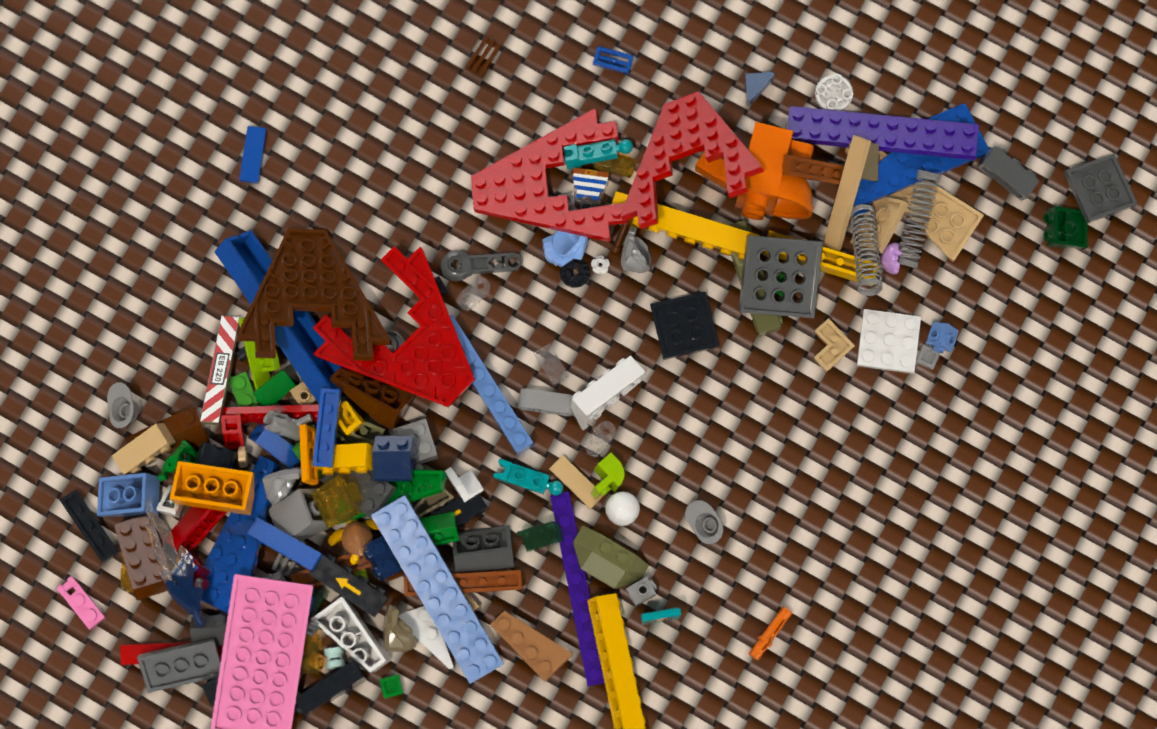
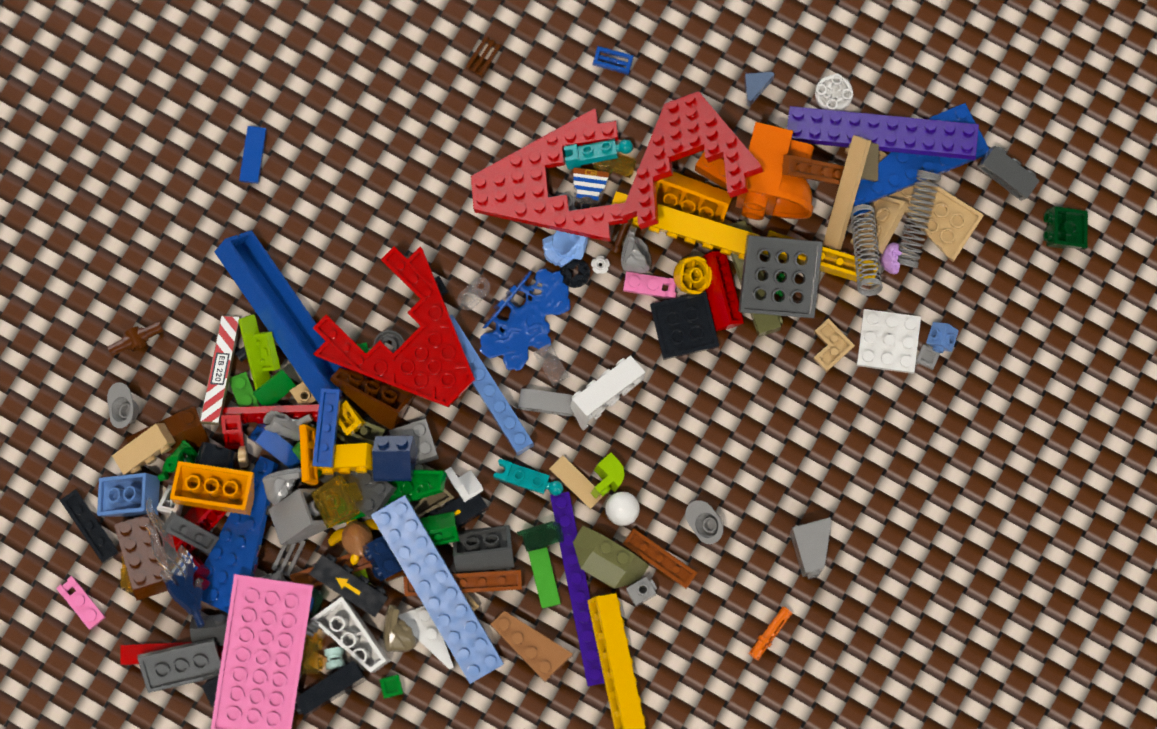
reddish brown wing [236,228,390,361] -> none
blue tile [246,517,323,572] -> none
dark grey beam [440,250,522,281] -> none
clear plate [585,421,616,457] -> none
teal tile [641,608,681,625] -> none
dark grey plate [1064,154,1138,224] -> none
none -> reddish brown pin [107,321,163,357]
none -> dark grey plate [162,511,219,554]
none -> blue plant [480,269,570,371]
none -> bright green tile [528,547,561,609]
none -> dark orange plate [622,528,697,589]
none -> bright pink plate [623,271,677,299]
none -> light orange slope [656,172,732,224]
none -> yellow cylinder [673,256,712,294]
none -> red brick [701,251,744,331]
none -> light grey slope [790,518,831,579]

